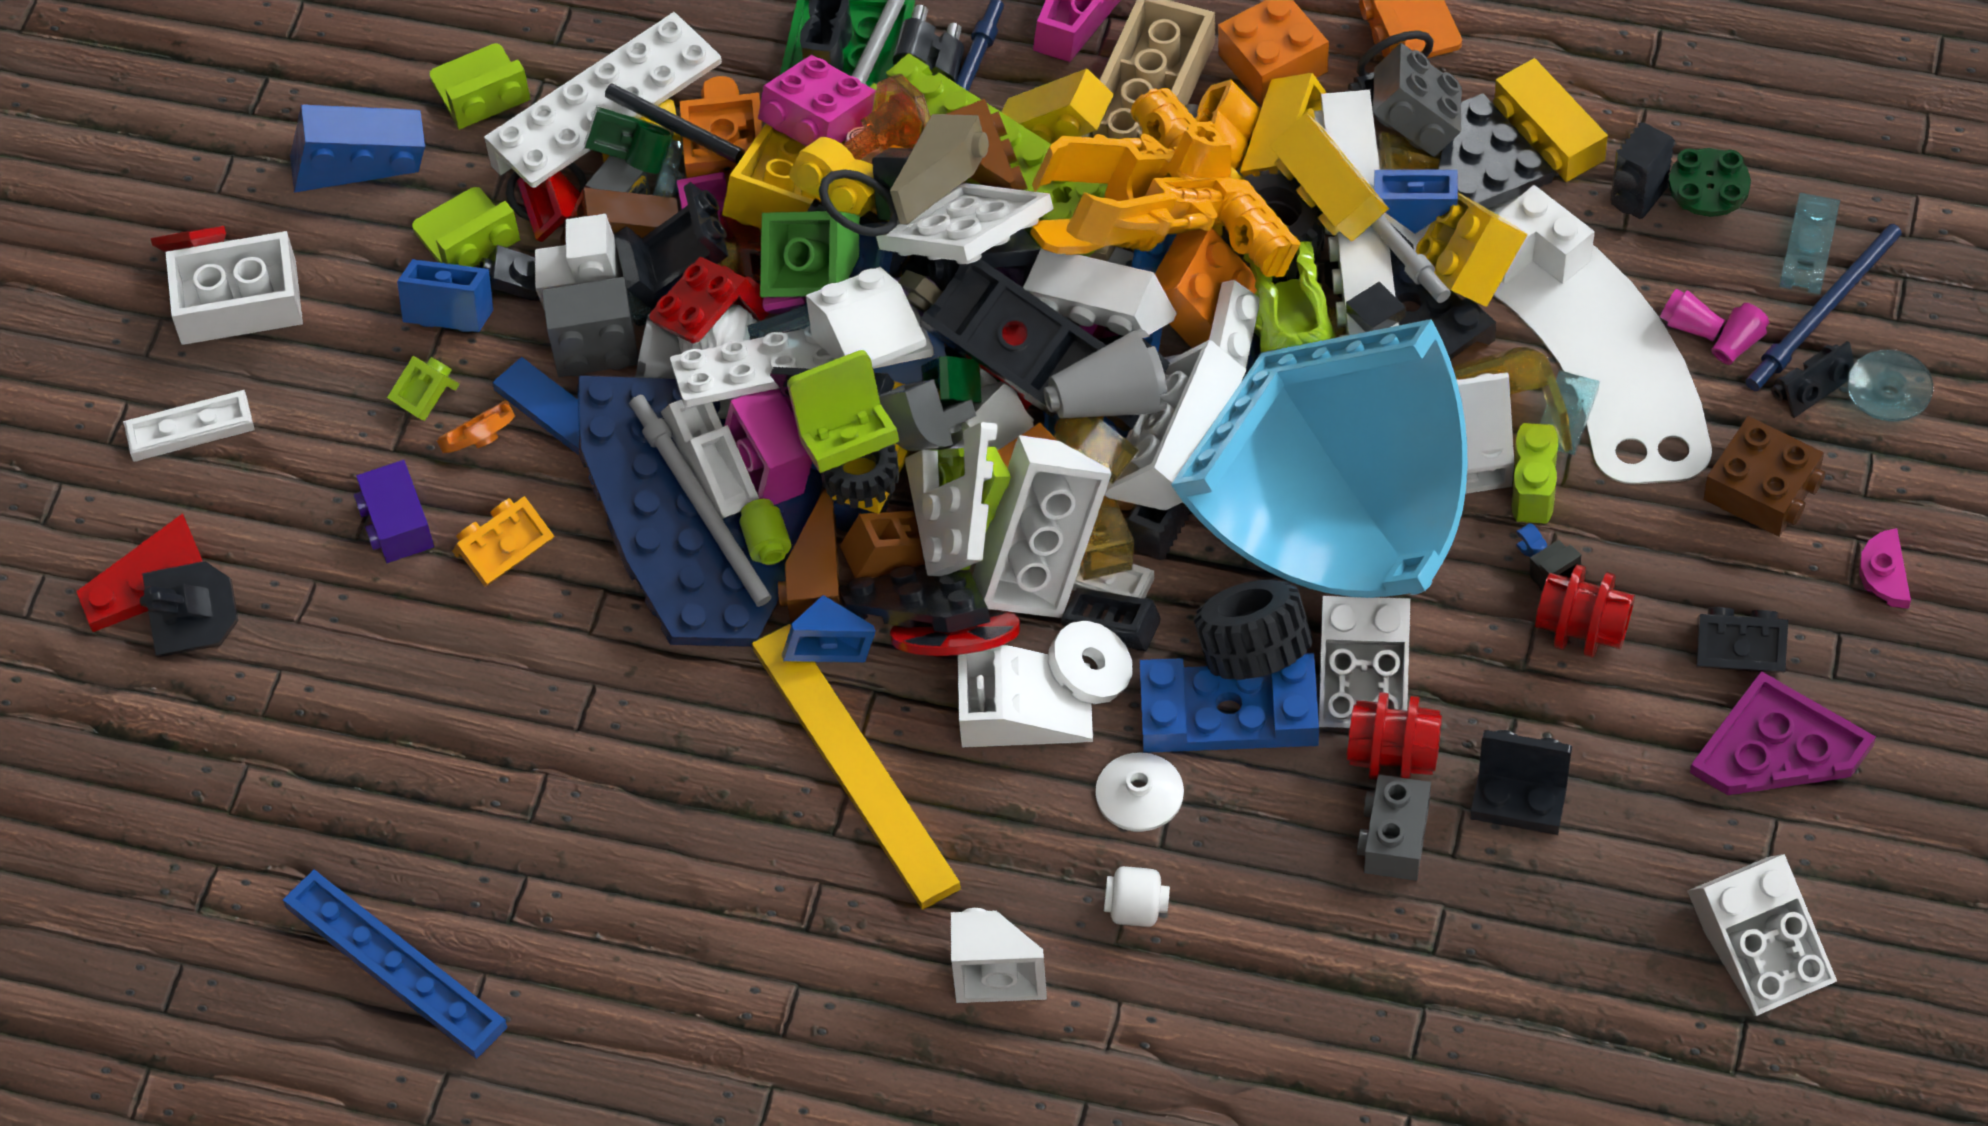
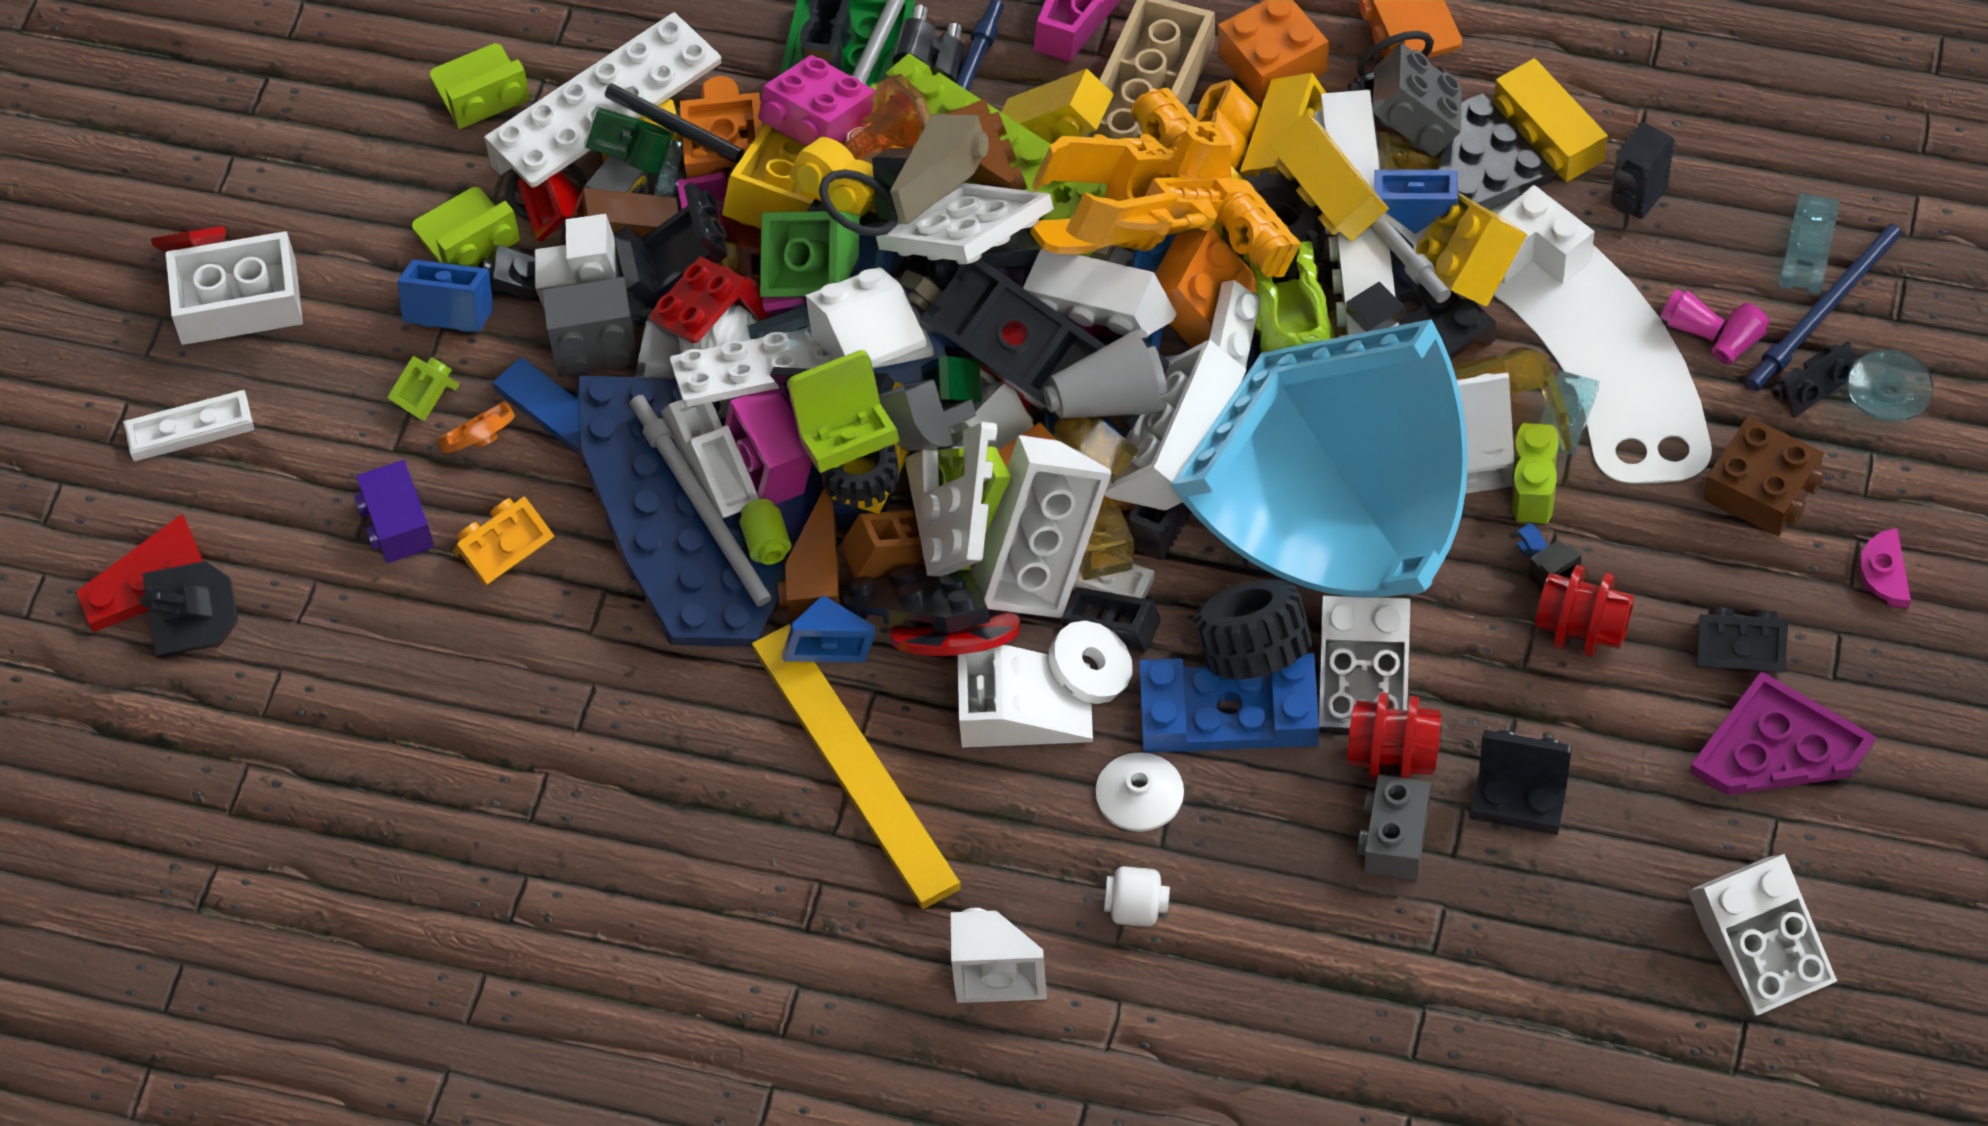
blue plate [283,870,508,1059] -> none
blue wedge [290,105,425,193] -> none
dark green plate [1668,148,1751,217] -> none

